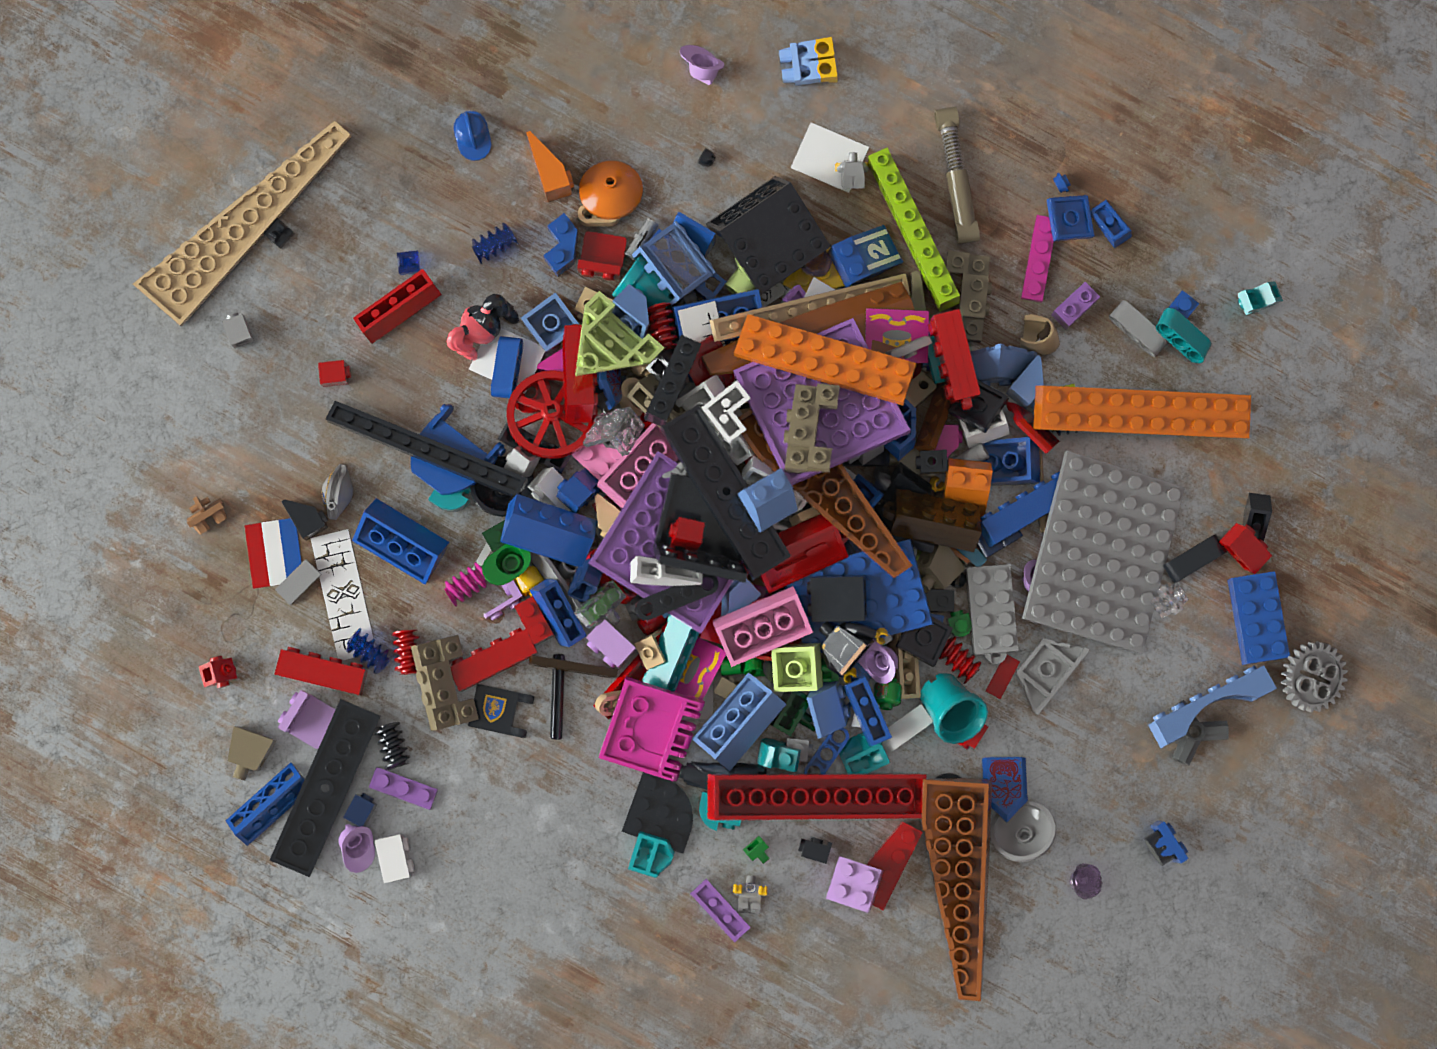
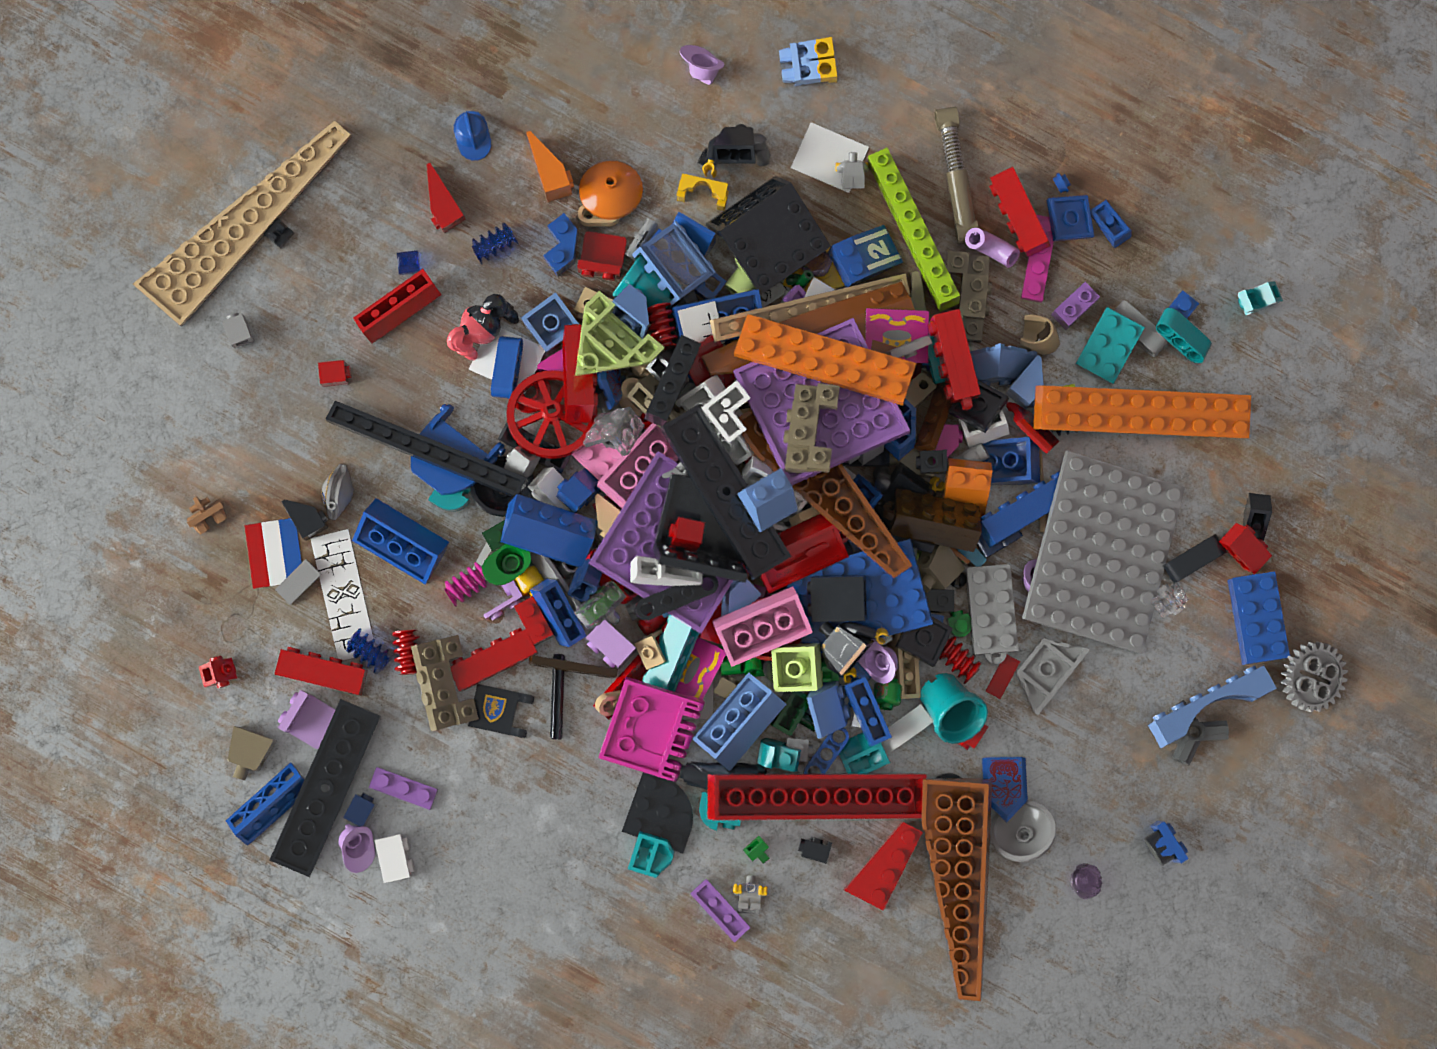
black piece [375,722,410,770] -> none
lavender brick [826,856,883,913] -> none
none -> red slope [426,162,466,233]
none -> yellow piece [676,173,729,211]
none -> black torso [702,124,771,178]
none -> dark green arm [786,270,814,289]
none -> lavender cylinder [965,228,1020,268]
none -> red brick [989,166,1051,257]
none -> teal plate [1076,306,1145,384]

